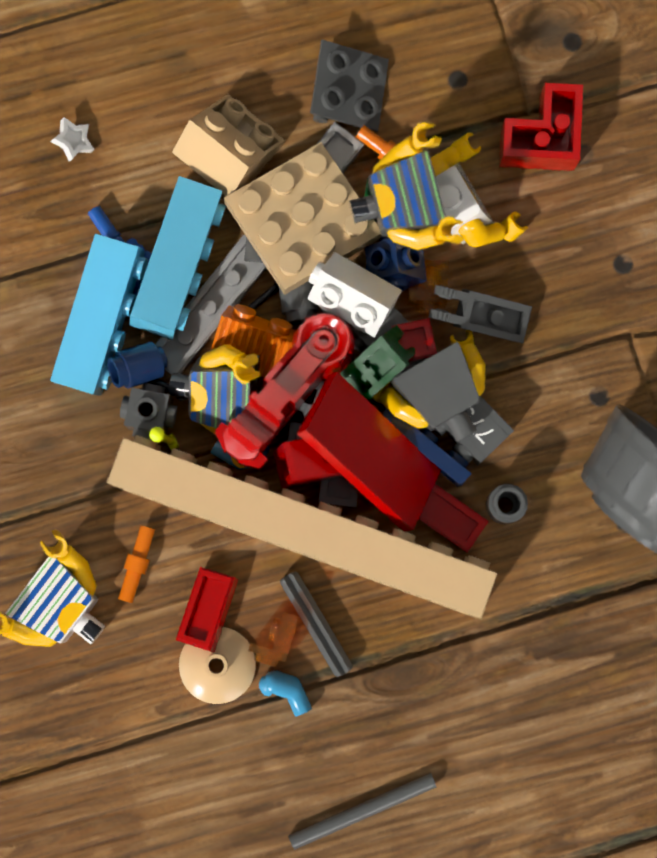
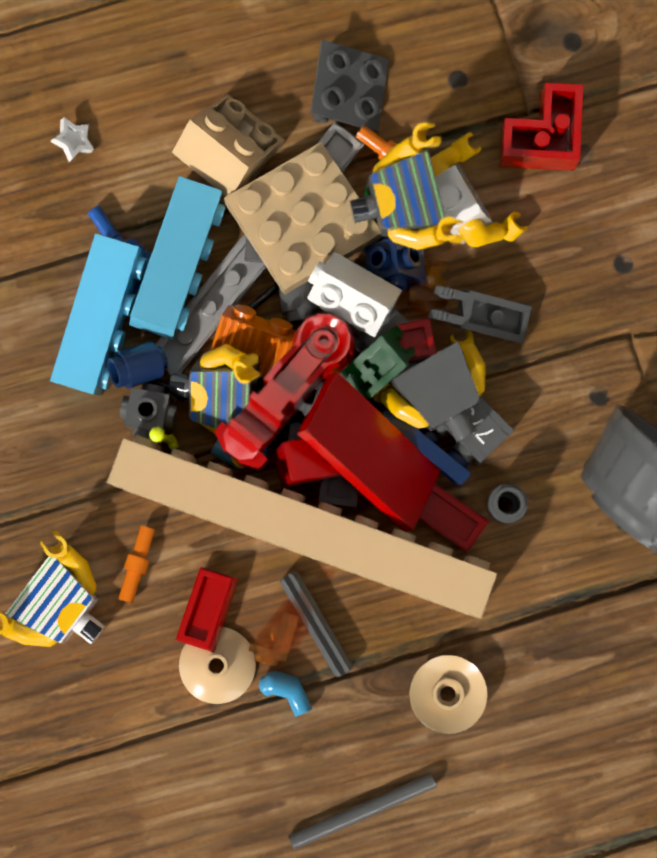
none -> tan dish [409,655,487,734]

